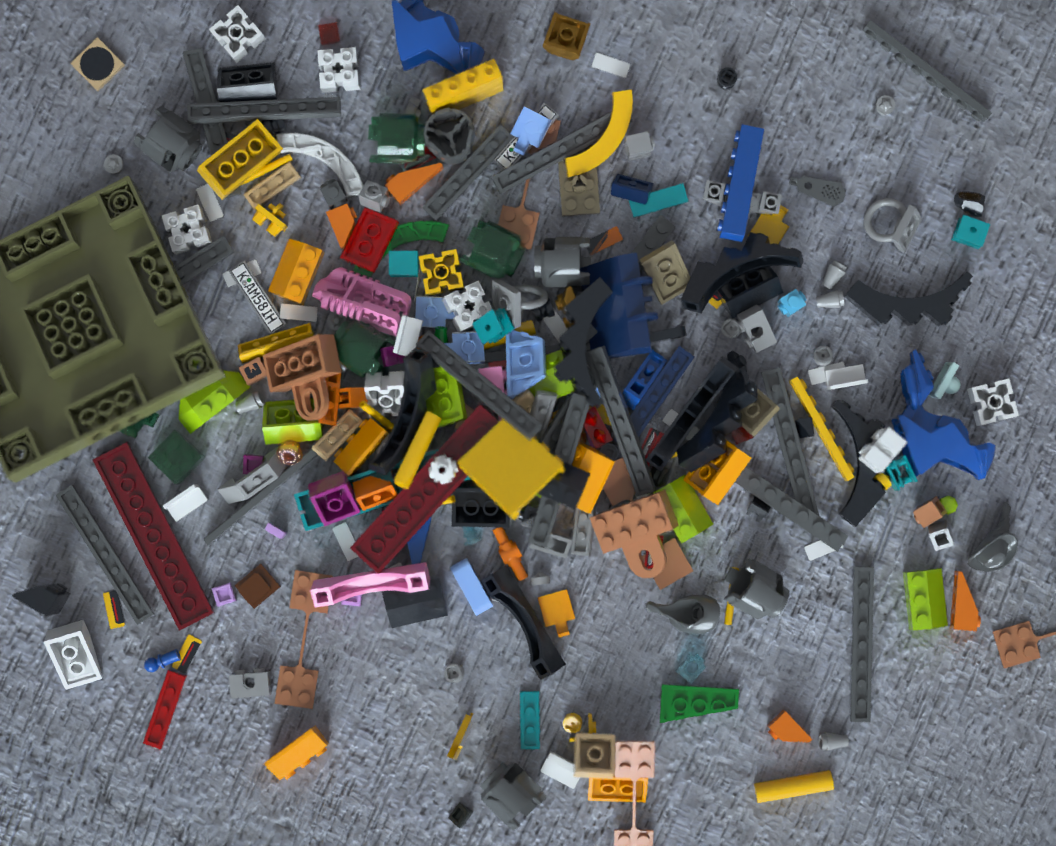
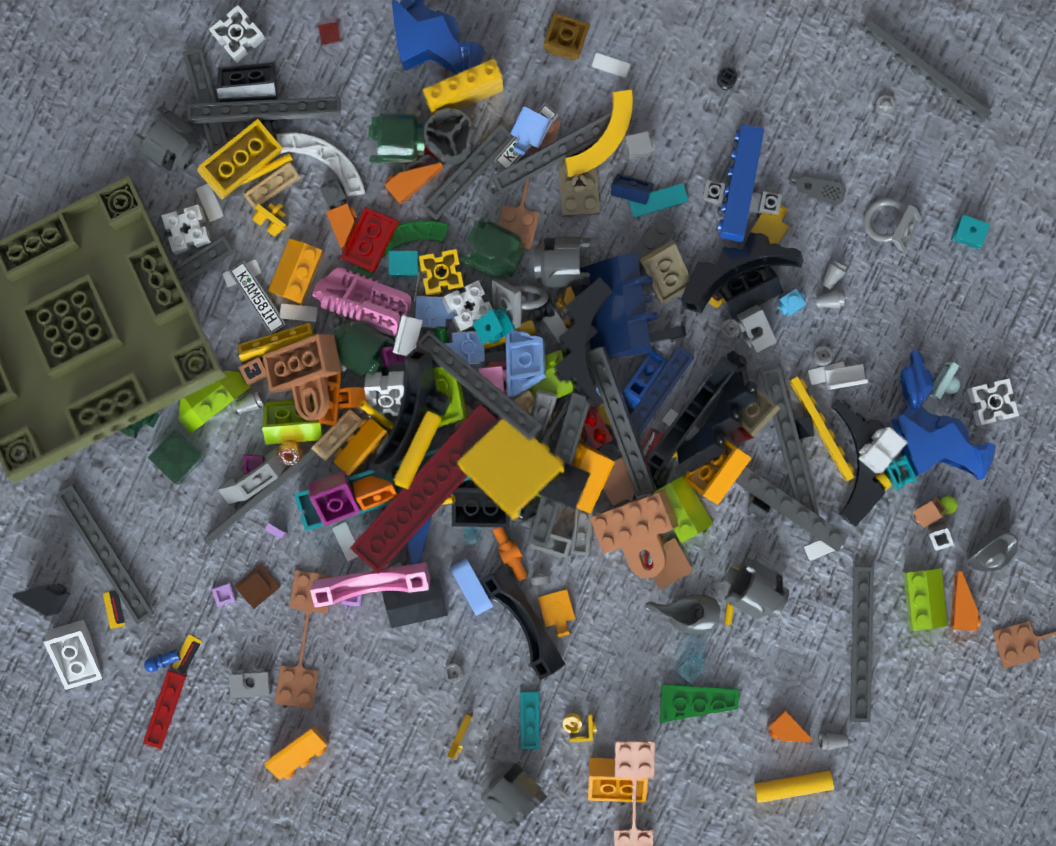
tile [70,37,125,91] -> none
dark red plate [93,442,215,631] -> none
light grey tile [104,155,124,174] -> none
white panel [163,484,208,522] -> none
white brick [317,47,360,93] -> none
light grey brick [359,180,390,213] -> none
white brick [429,455,458,484] -> none
pearl dark grey slope [448,802,473,828] -> none
white panel [540,750,580,789] -> none
tan brick [573,733,615,779] -> none
sticker [587,226,623,255] -> none
black arch [844,271,973,326] -> none
black rock [954,191,986,217] -> none
none -> black tile [425,389,452,416]

